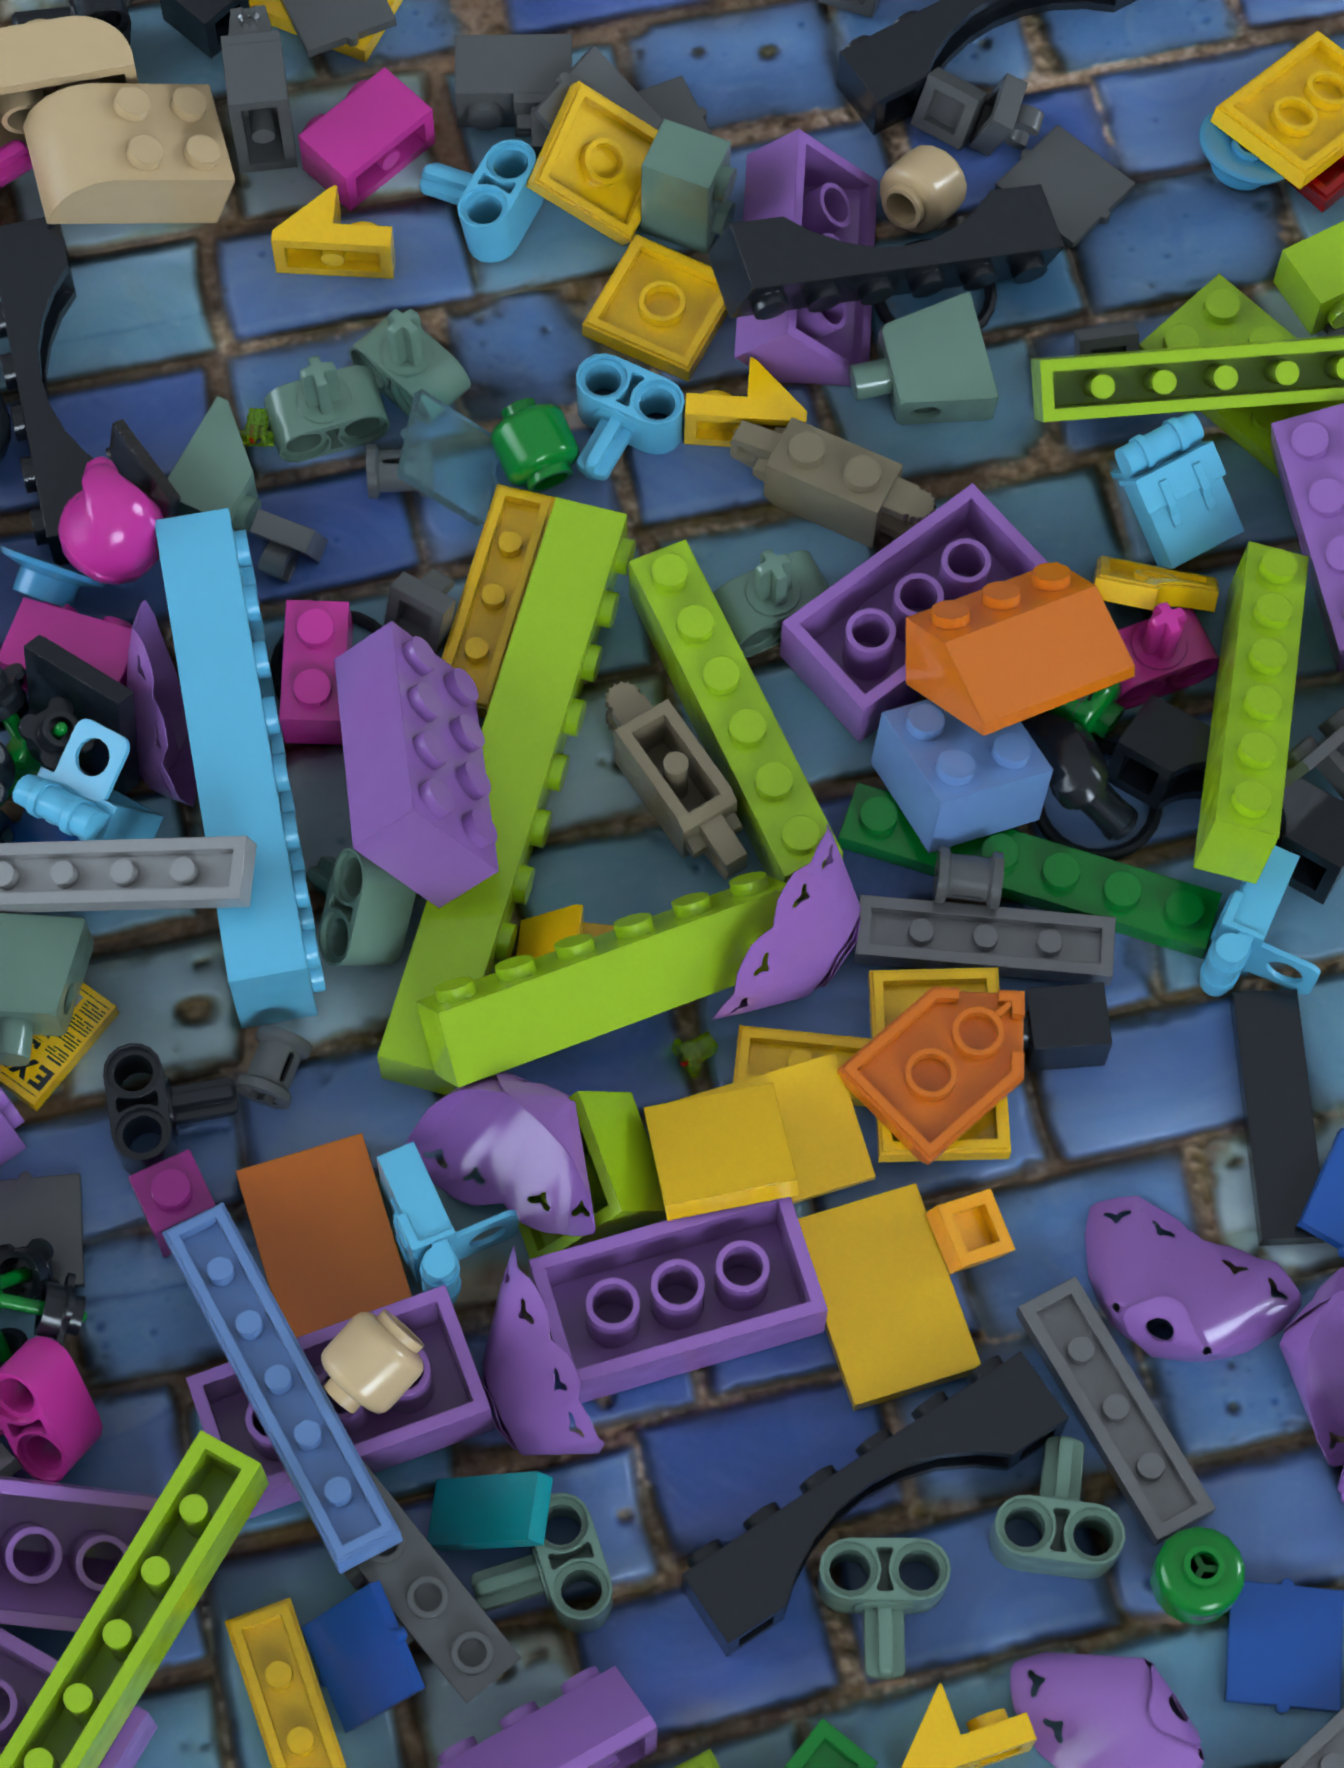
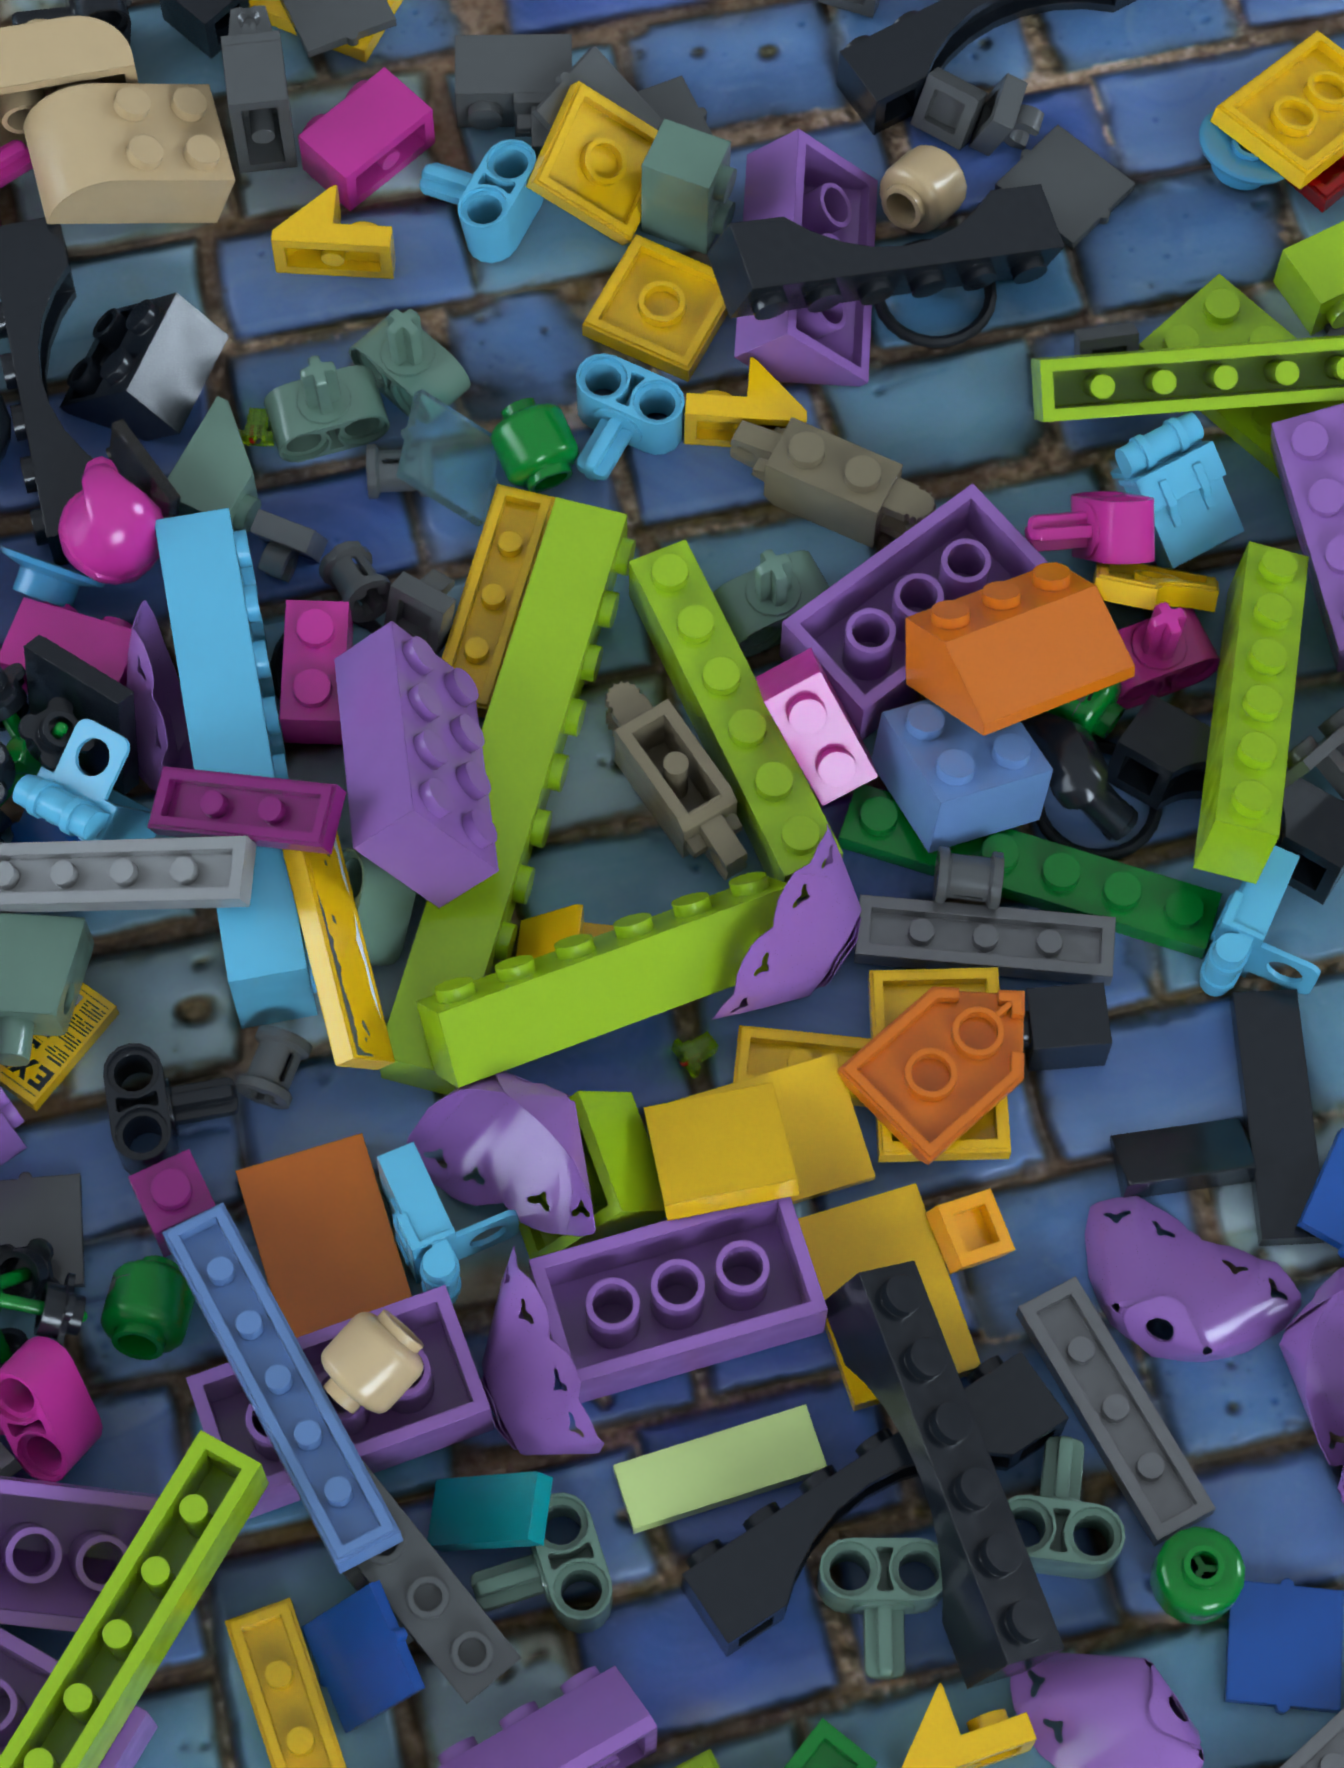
sand green torso [849,292,999,425] -> none
none -> black slope [60,292,229,441]
none -> green head [100,1255,195,1360]
none -> magenta tile [147,766,346,854]
none -> yellow tile [282,832,395,1070]
none -> dark grey bush [319,541,392,623]
none -> yellowish green tile [613,1404,827,1534]
none -> brick [756,648,878,806]
none -> black arch [825,1261,1065,1689]
none -> dark pink beam [1024,491,1155,564]
none -> black slope [1110,1118,1257,1198]

